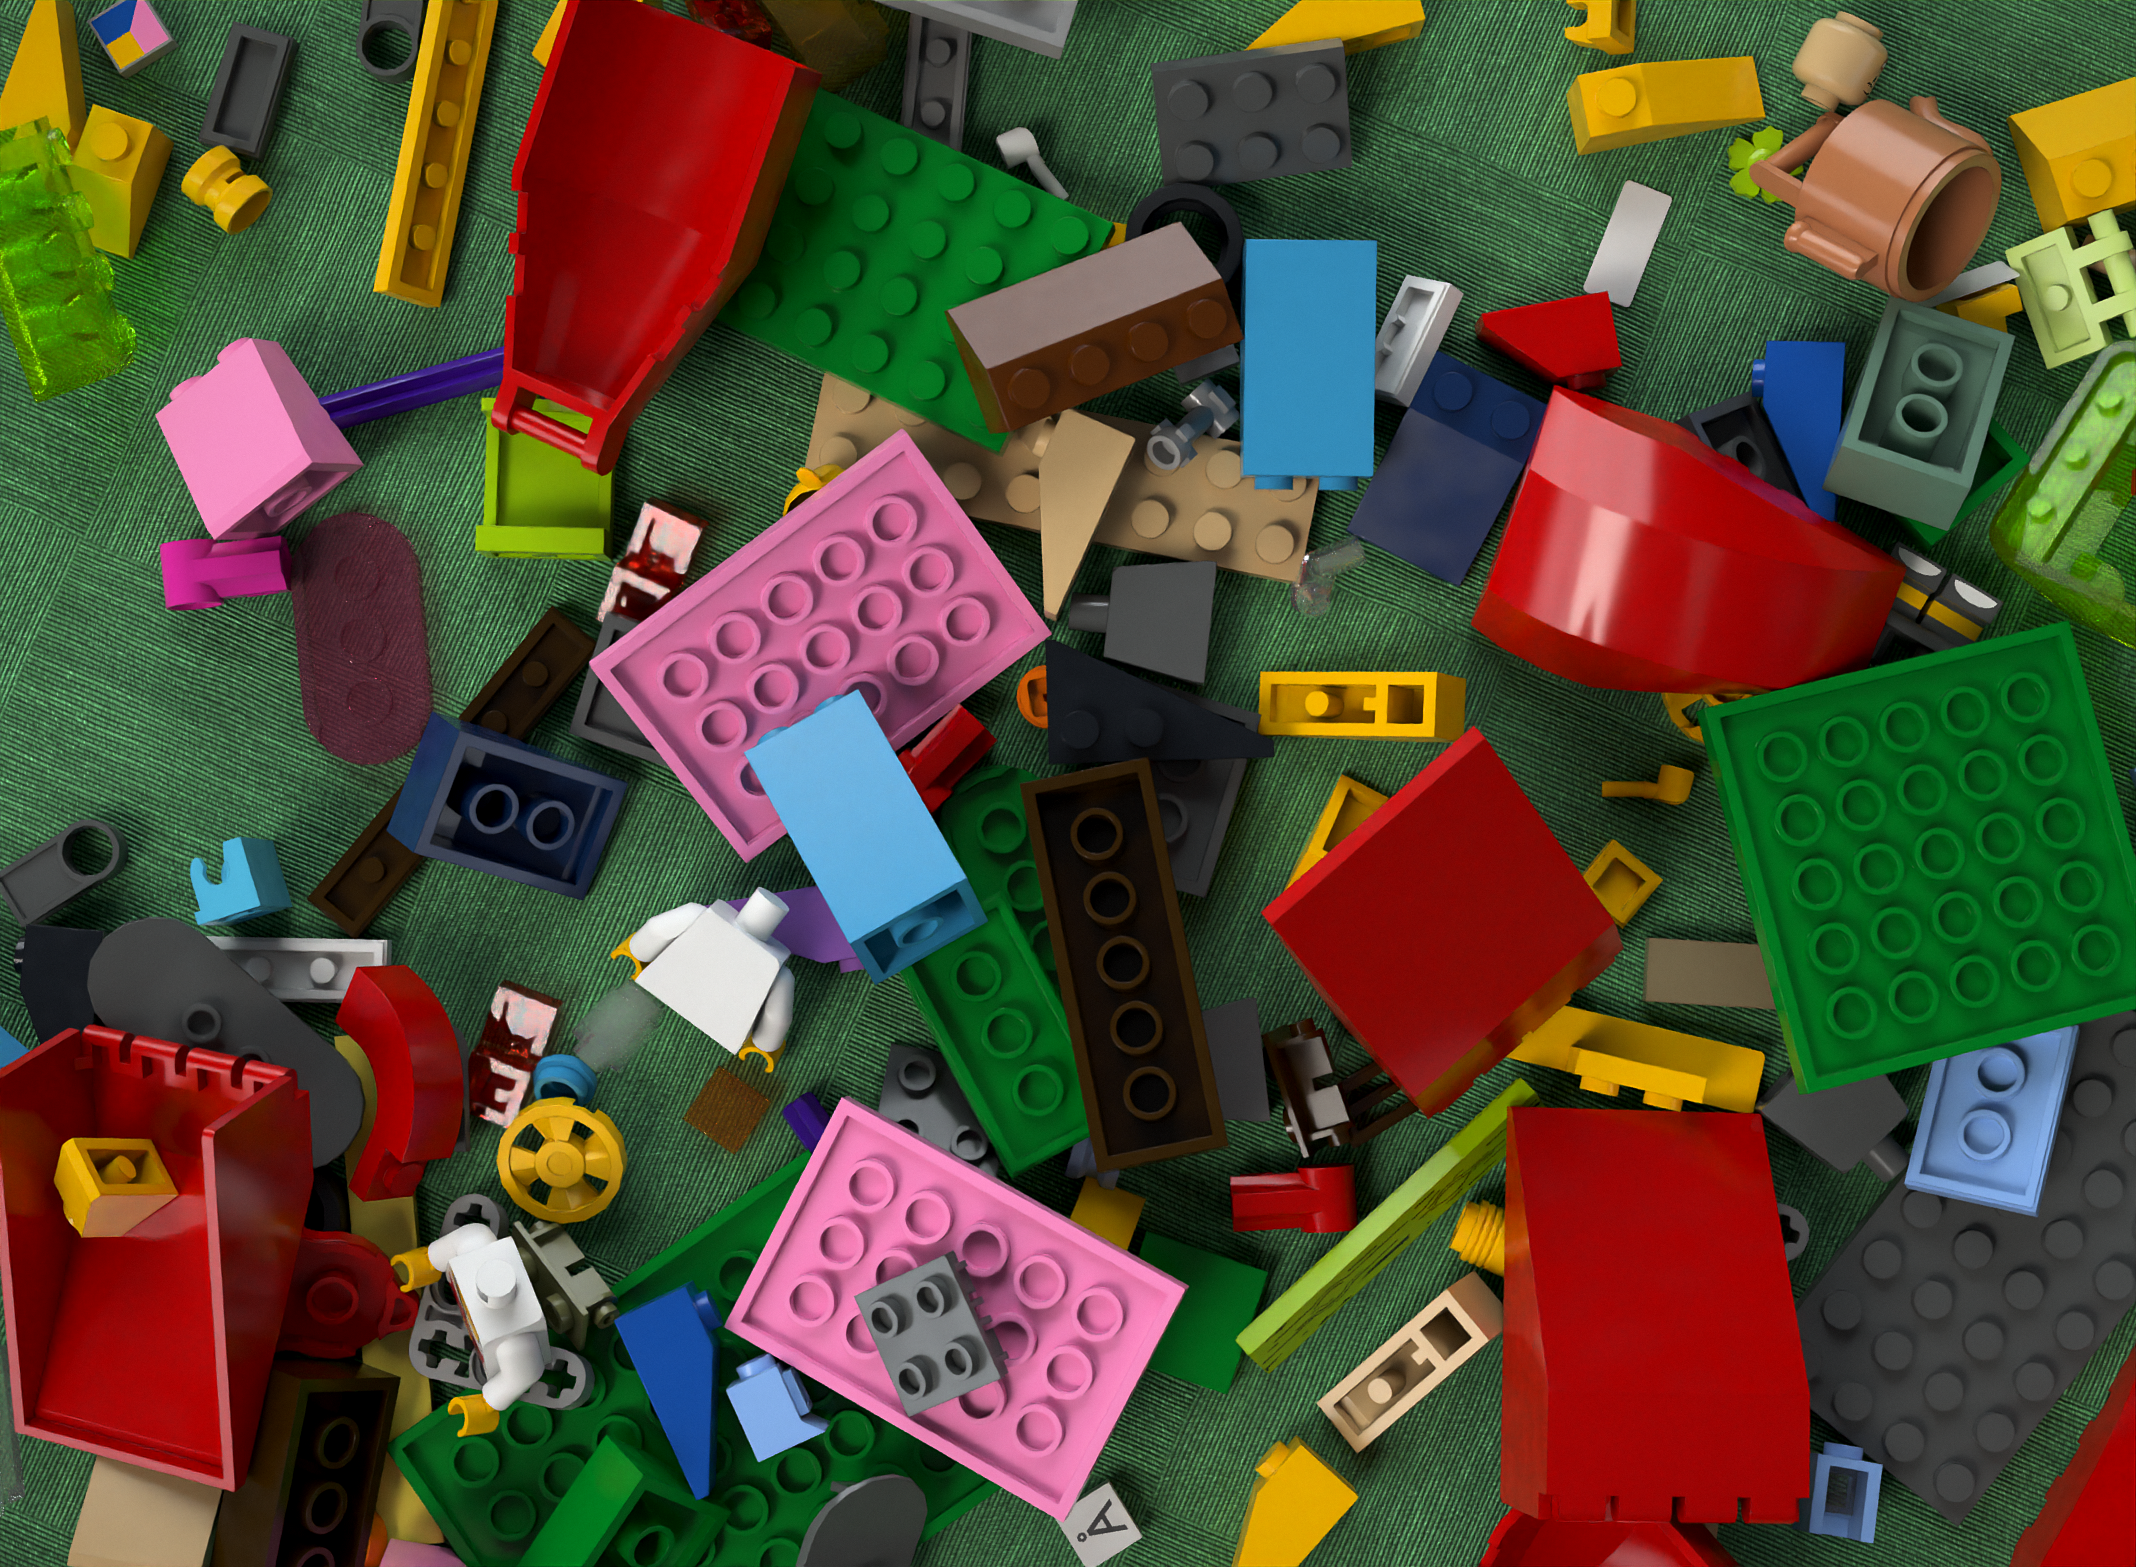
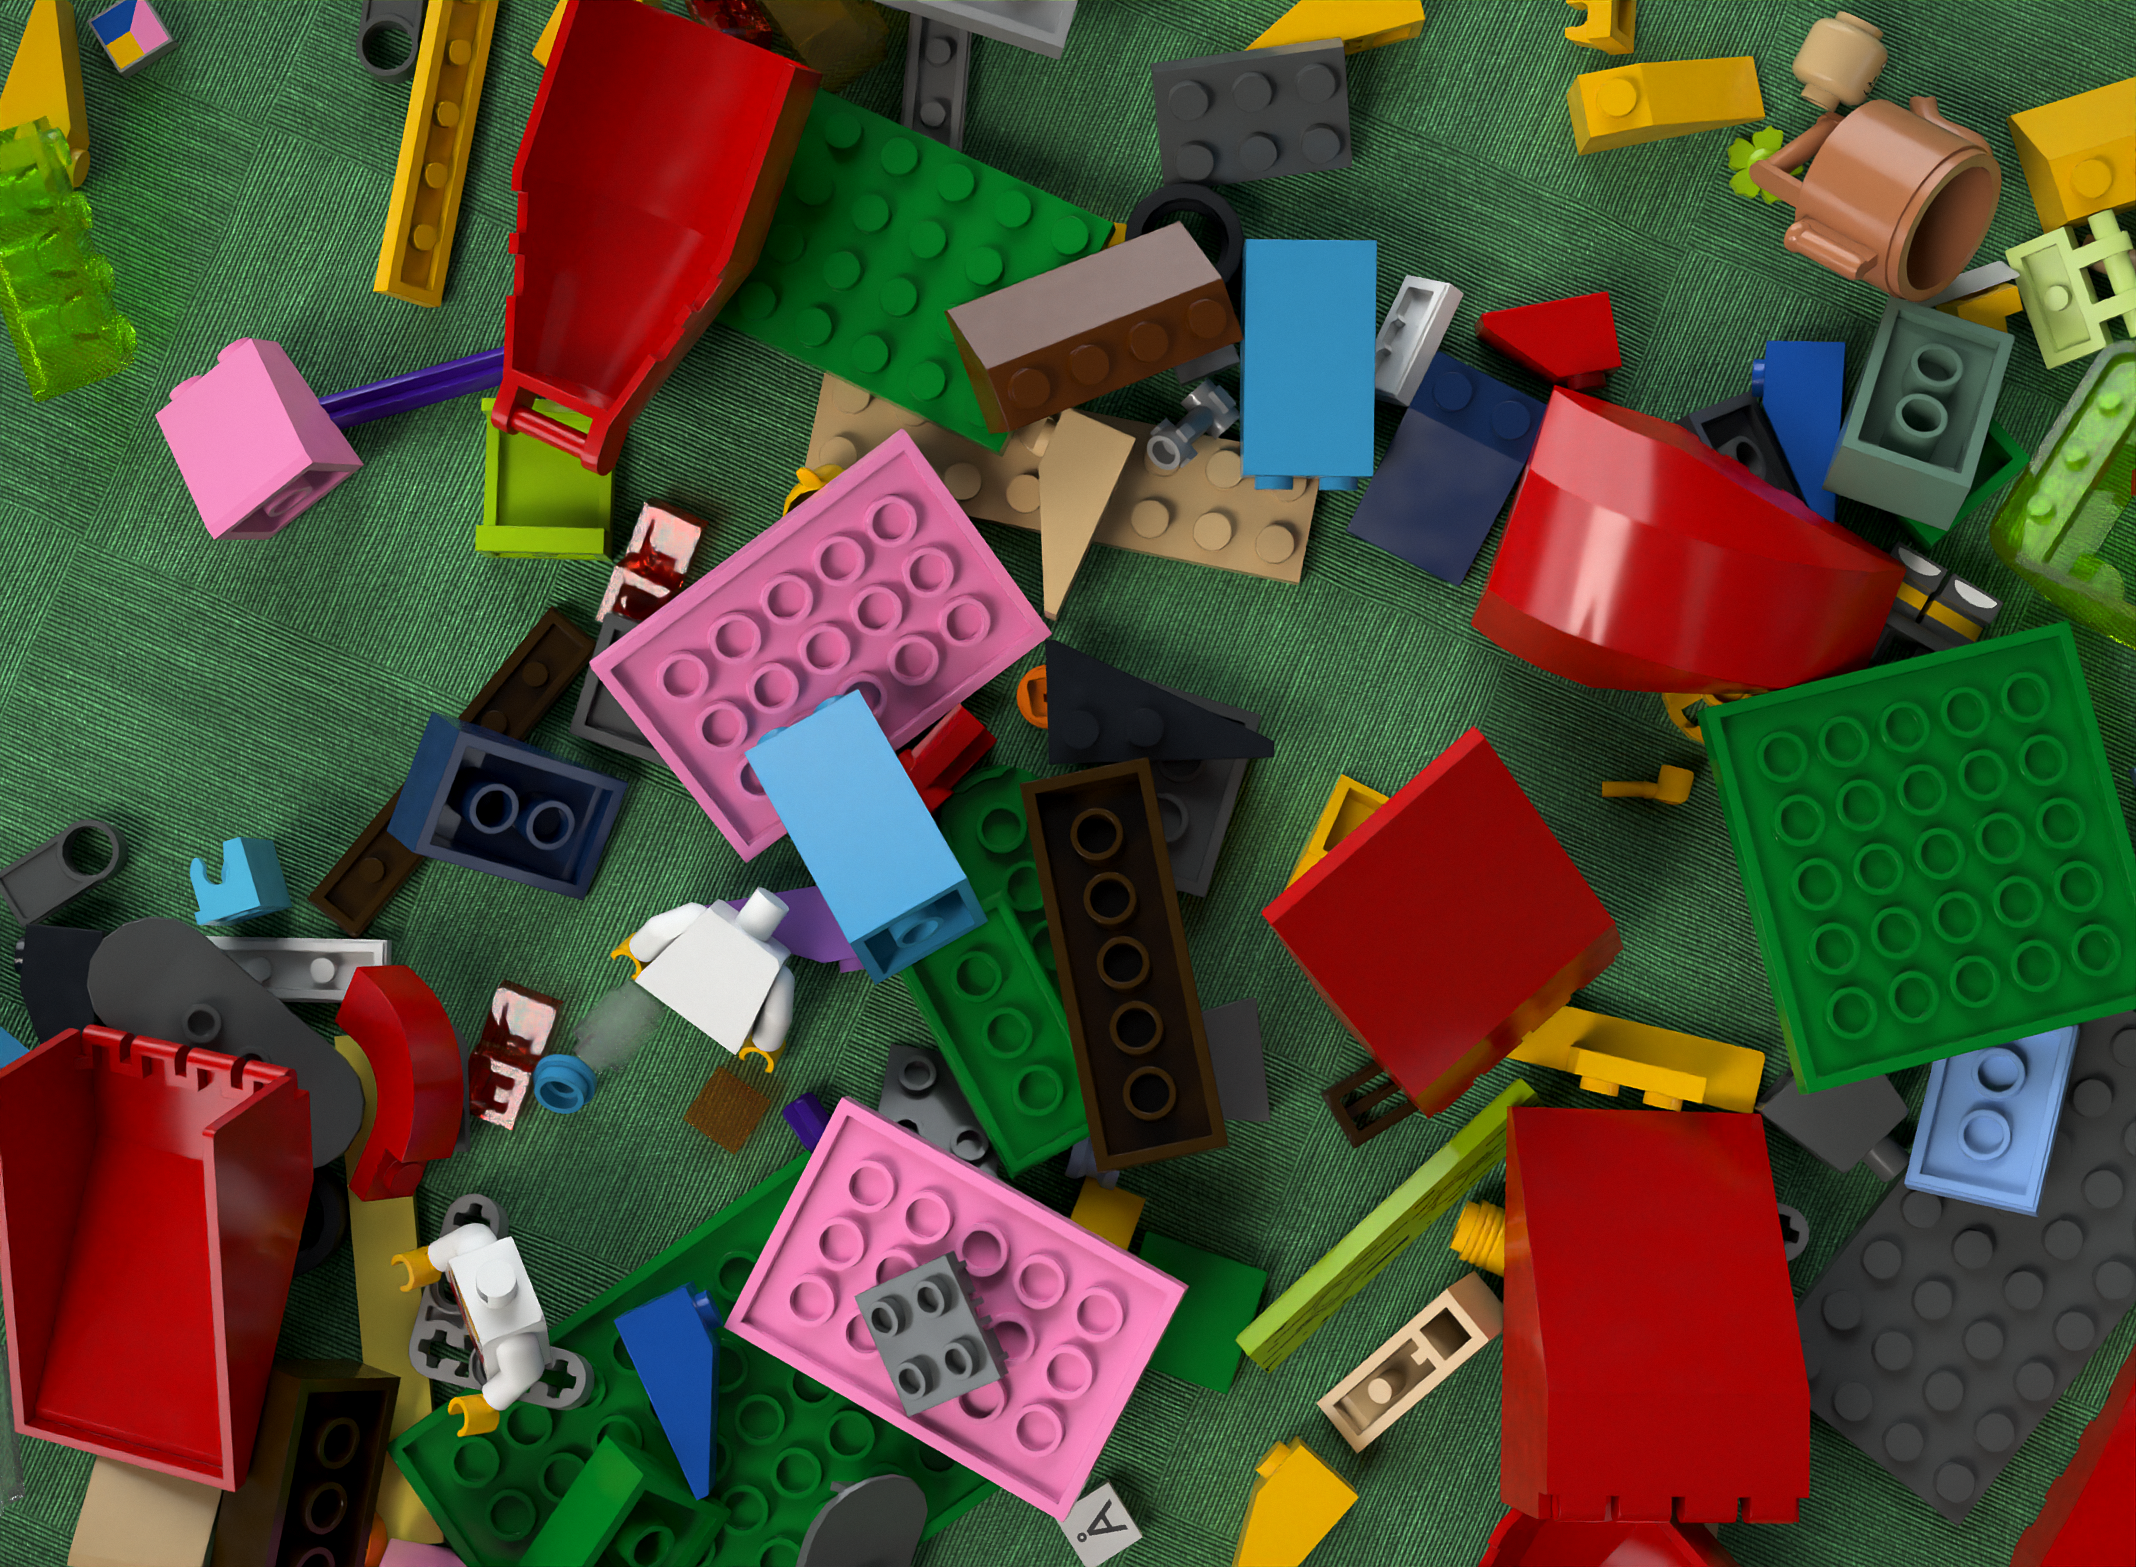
yellow slope [54,1138,179,1238] -> none
yellow slope [69,104,174,260] -> none
dark pink piece [159,536,294,611] -> none
yellow wheel [181,145,273,235] -> none
dark grey tile [197,21,299,163] -> none
red tile [275,1226,421,1359] -> none
clear pink tile [290,512,434,766] -> none
yellow piece [496,1096,628,1224] -> none
olive hinge [512,1219,620,1352] -> none
light blue window [726,1352,831,1462] -> none
white hand [996,127,1069,200] -> none
dark grey torso [1068,561,1217,688] -> none
red piece [1229,1163,1358,1233] -> none
yellow slope [1258,671,1466,743] -> none
dark brown hinge [1261,1017,1356,1158] -> none
clear arm [1290,534,1367,618] -> none
yellow tile [1581,839,1663,929] -> none
white sticker [1583,180,1672,307] -> none
dark tan tile [1642,938,1776,1010] -> none
light blue window [1792,1442,1883,1543] -> none

